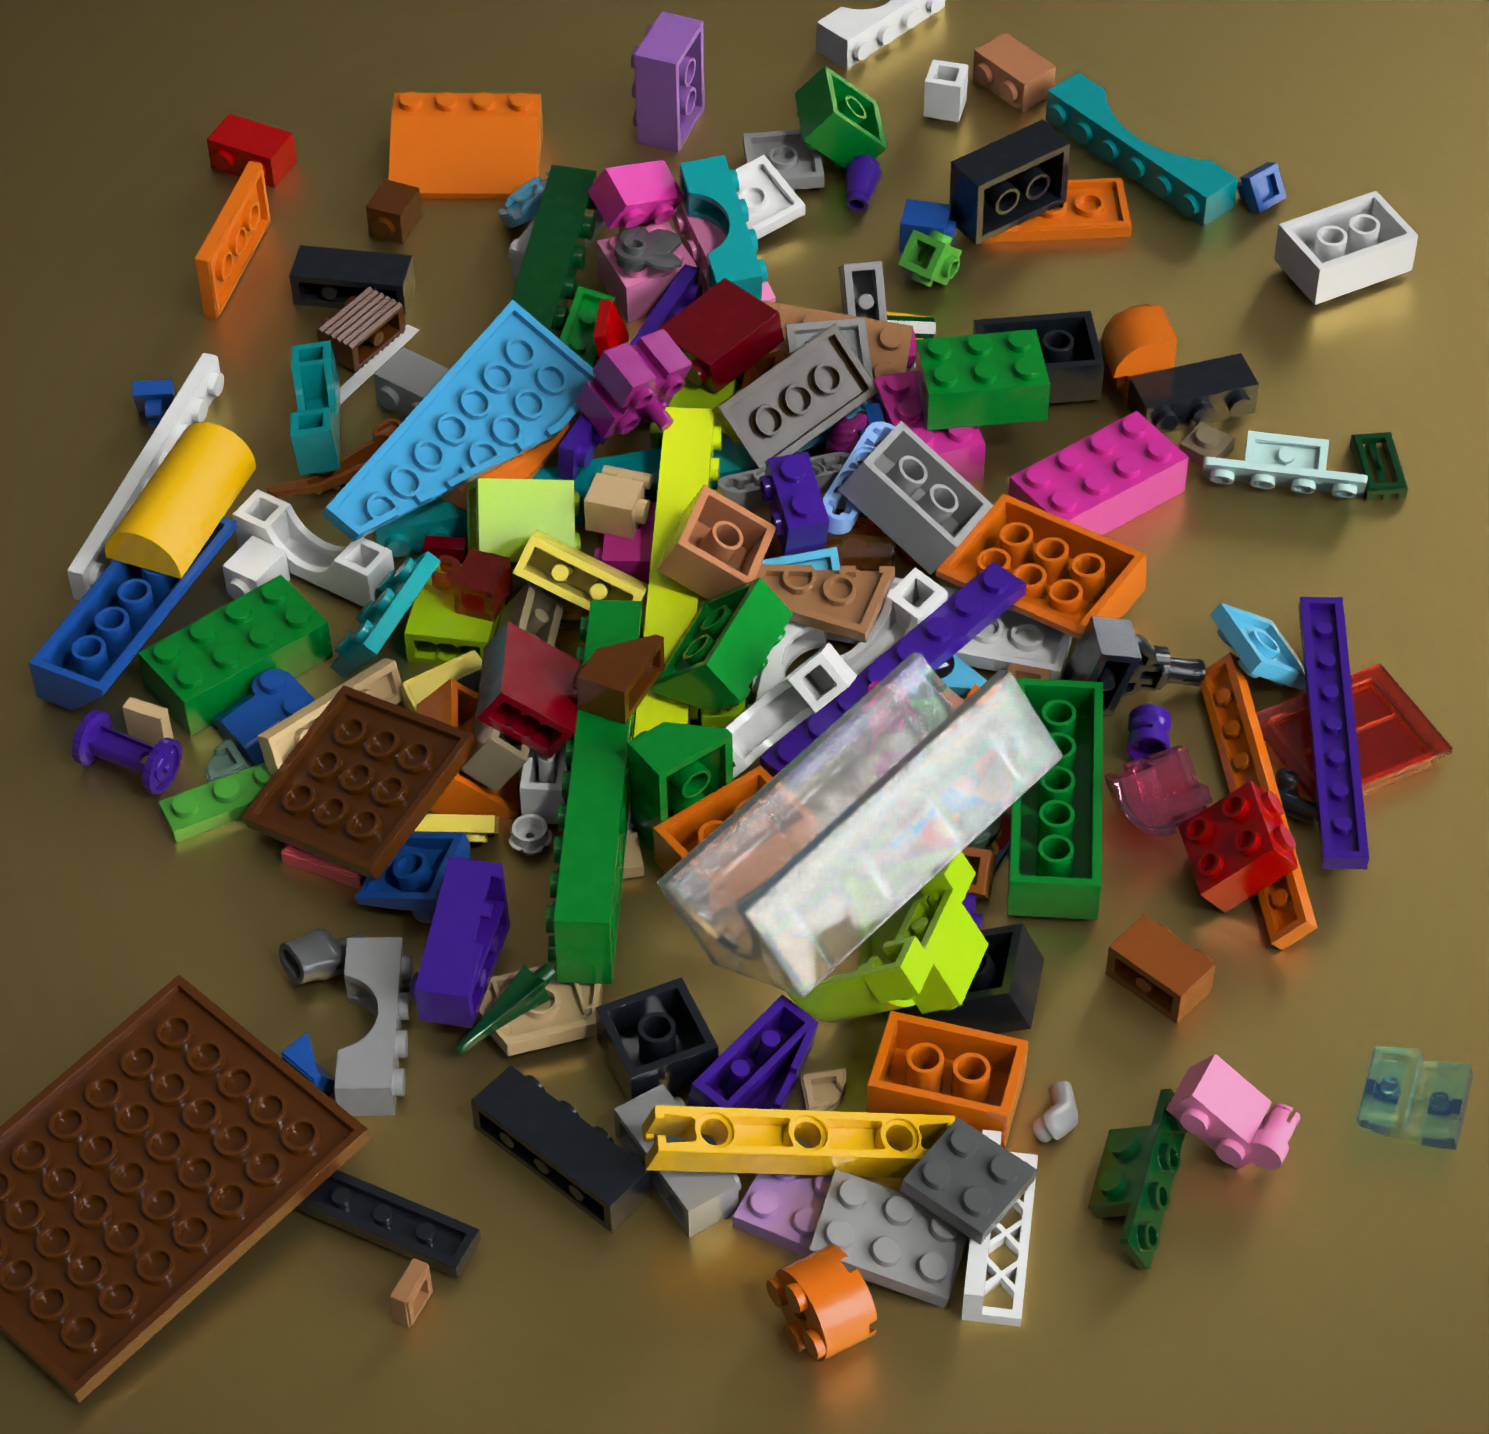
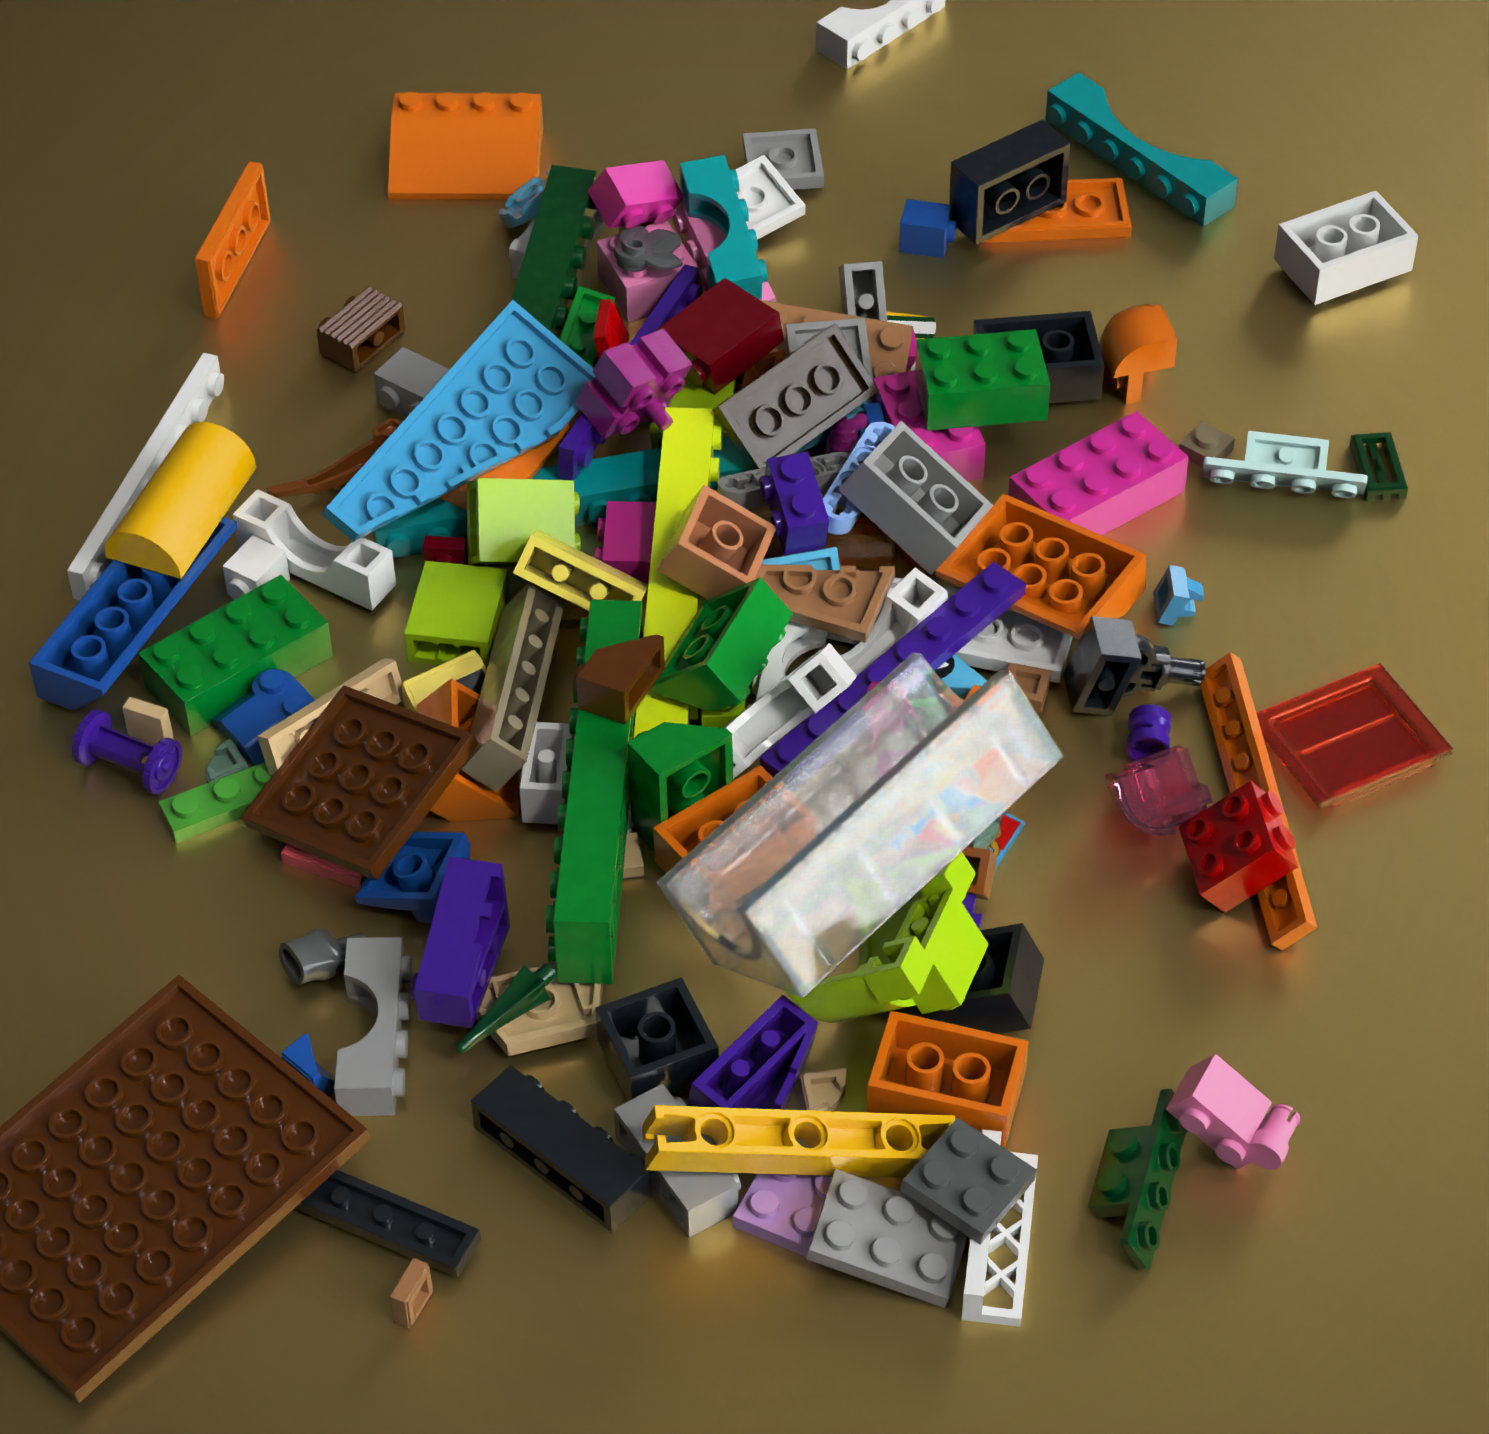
blue tile [132,379,177,427] -> none
red brick [207,113,297,188] -> none
black brick [289,245,415,315] -> none
teal arch [290,340,340,476] -> none
teal plate [330,551,441,677] -> none
white sticker [340,324,420,405] -> none
reddish brown brick [366,179,422,244] -> none
light yellow plate [414,814,499,843] -> none
clear red brick [431,549,513,622] -> none
dark red brick [476,622,581,758] -> none
white plate [509,814,552,855] -> none
tan brick [584,465,653,539] -> none
medium lavender brick [631,11,705,152] -> none
orange brick [766,1244,877,1362] -> none
green brick [795,66,887,169] -> none
dark purple cone [845,155,882,212] -> none
bright green brick [898,229,962,287] -> none
white brick [923,59,968,122] -> none
nougat brick [973,32,1056,113] -> none
green brick [1007,678,1103,920] -> none
light grey arm [1032,1081,1078,1143] -> none
dark orange brick [1105,914,1216,1024] -> none
black brick [1127,353,1259,433] -> none
medium azure plate [1210,603,1306,690] -> none
blue tile [1237,162,1287,213] -> none
black arm [1275,768,1318,826] -> none
dark purple plate [1299,597,1369,870] -> none
clear light blue slope [1357,1046,1473,1150] -> none
none -> dark azure tile [1153,565,1204,626]

